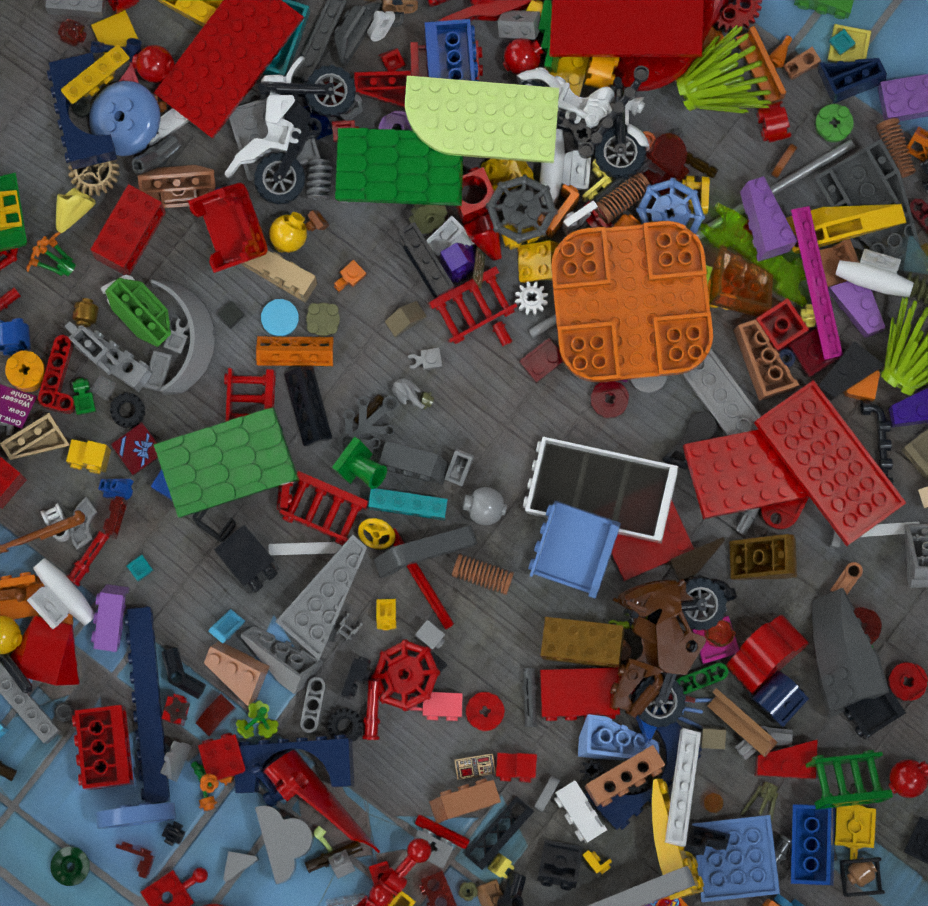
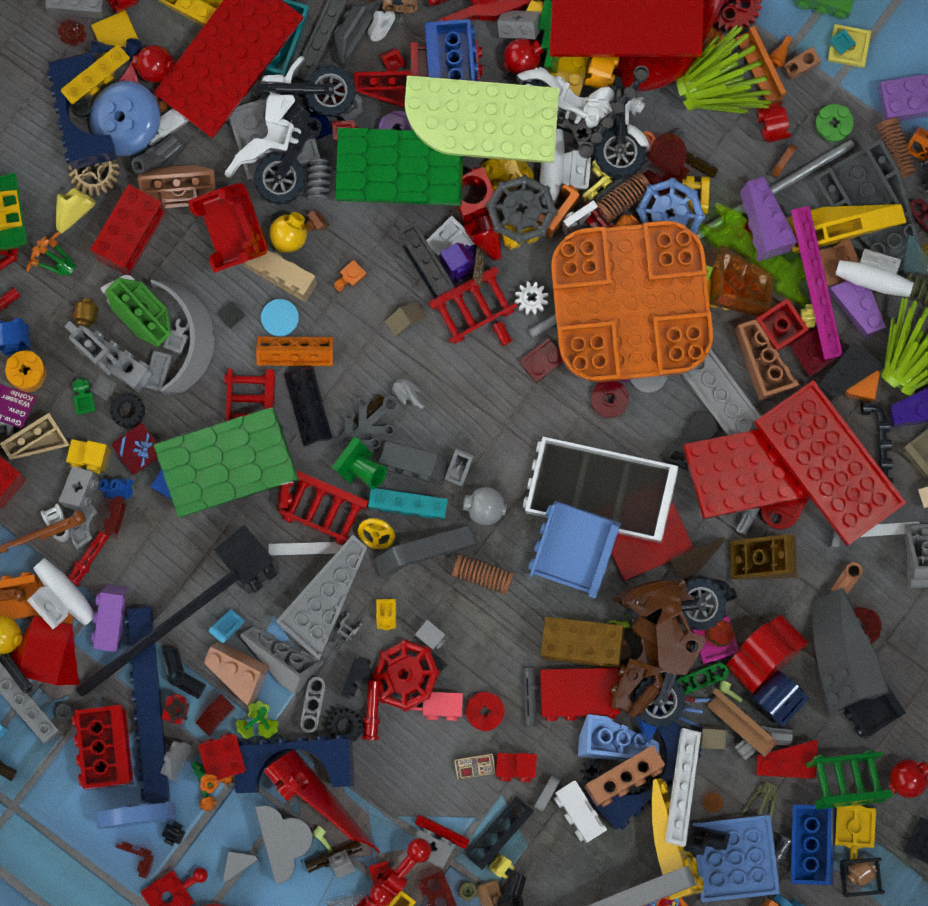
red beam [38,335,75,414] -> none
dark green dish [50,847,90,886] -> none
teal tile [127,555,154,582] -> none
black piece [192,509,236,542] -> none
dark blue brick [251,761,284,807] -> none
olive piece [306,303,340,336] -> none
red axle [387,528,454,629] -> none
light grey plate [408,348,442,370] -> none
olive plant [409,204,447,234] -> none
olive plate [419,391,434,409] -> none
nougat wedge [429,778,501,823] -> none
yellow bracket [518,240,559,283] -> none
black plate [537,839,583,891] -> none
yellow bracket [582,850,612,874] -> none
dark blue plate [778,349,795,368] -> none
dark blue wedge [818,58,887,104] -> none
red plate [888,662,928,701] -> none
none -> light grey brick [59,466,99,513]
none -> black axle [77,570,240,696]
none -> yellowish green hand [718,681,743,703]

